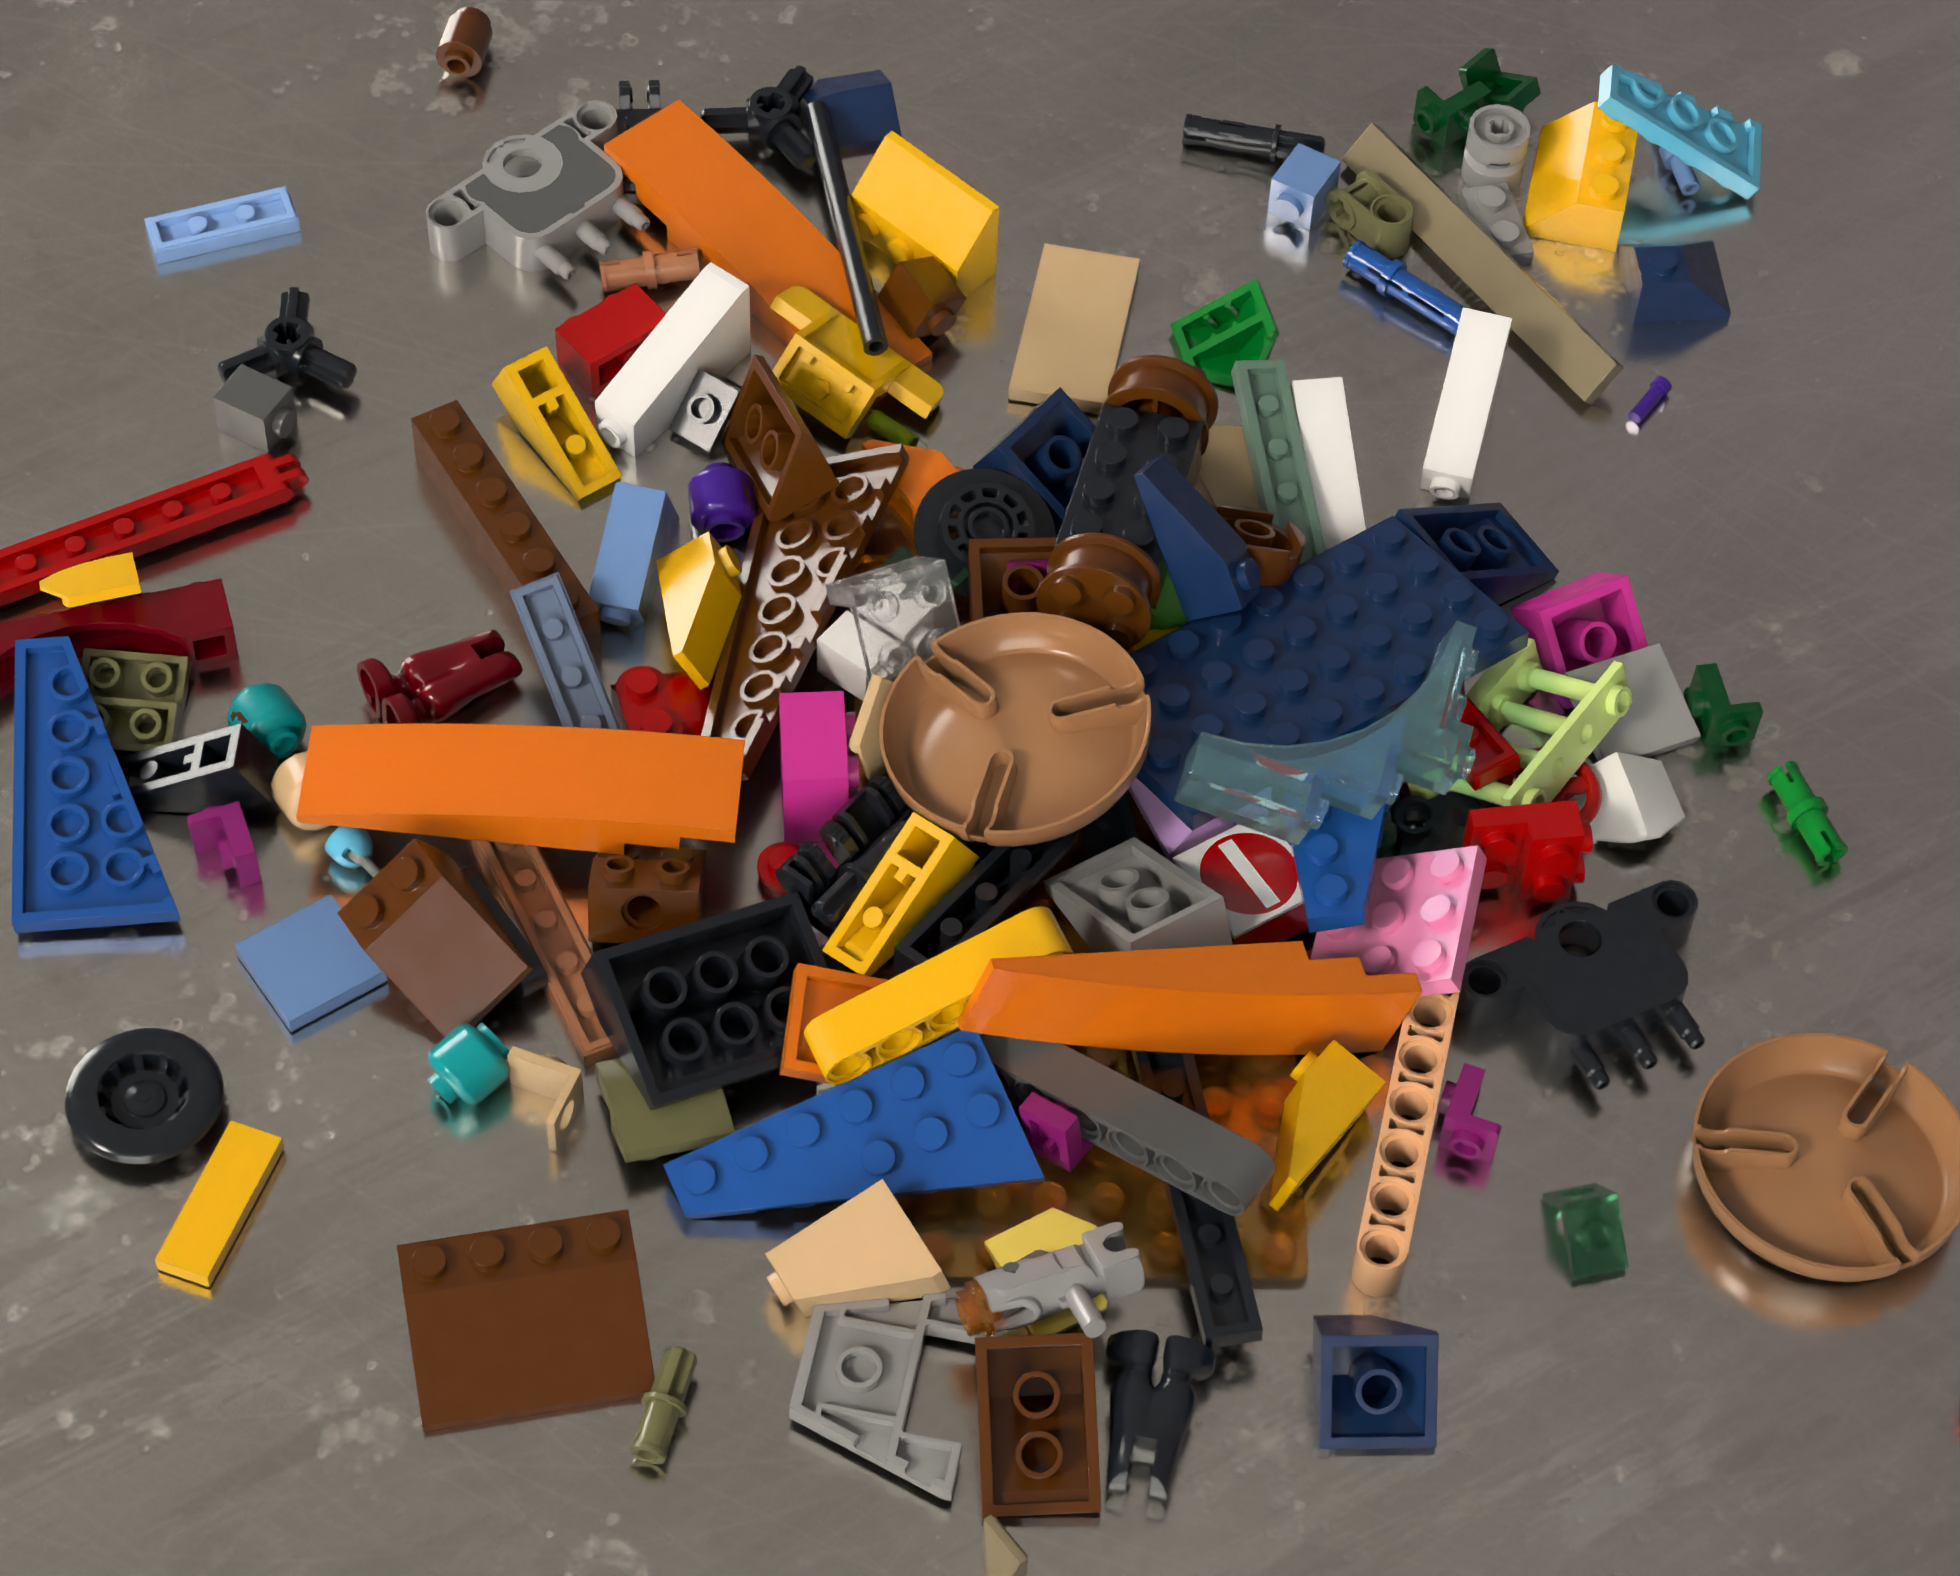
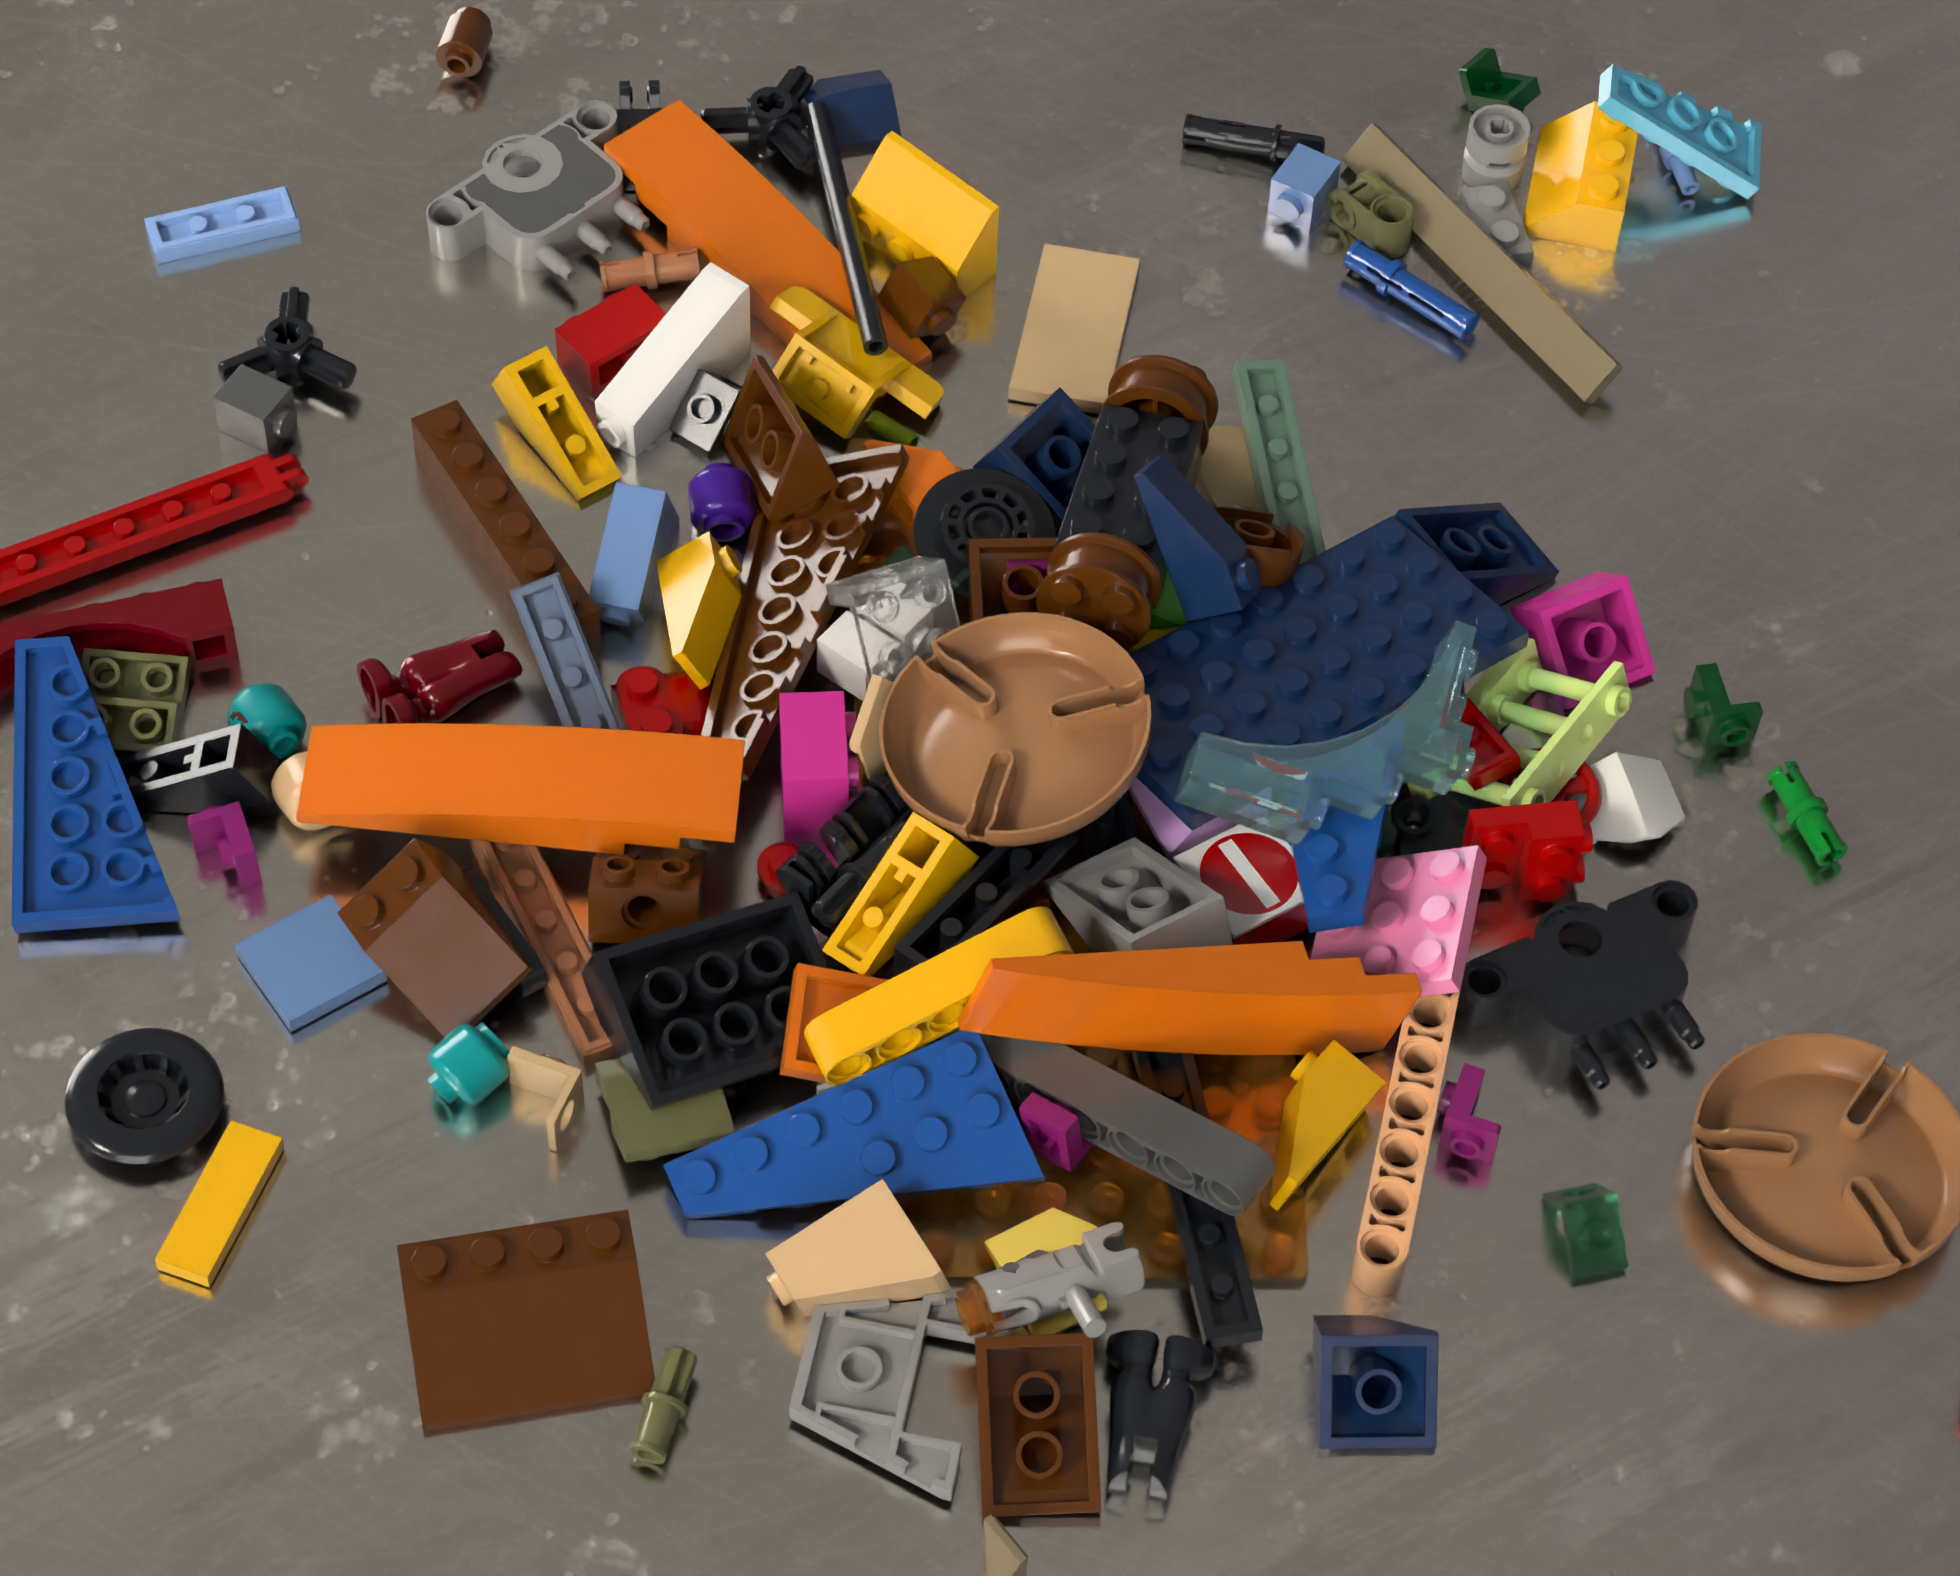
yellow slope [39,552,142,608] -> none
medium azure hinge [325,826,381,877] -> none
green slope [1170,278,1280,388] -> none
white slope [1290,377,1366,550] -> none
dark green bracket [1413,80,1492,149] -> none
white slope [1420,307,1512,500] -> none
light grey tile [1565,643,1701,761] -> none
dark blue slope [1617,240,1731,323] -> none
dark purple piece [1628,376,1672,424] -> none

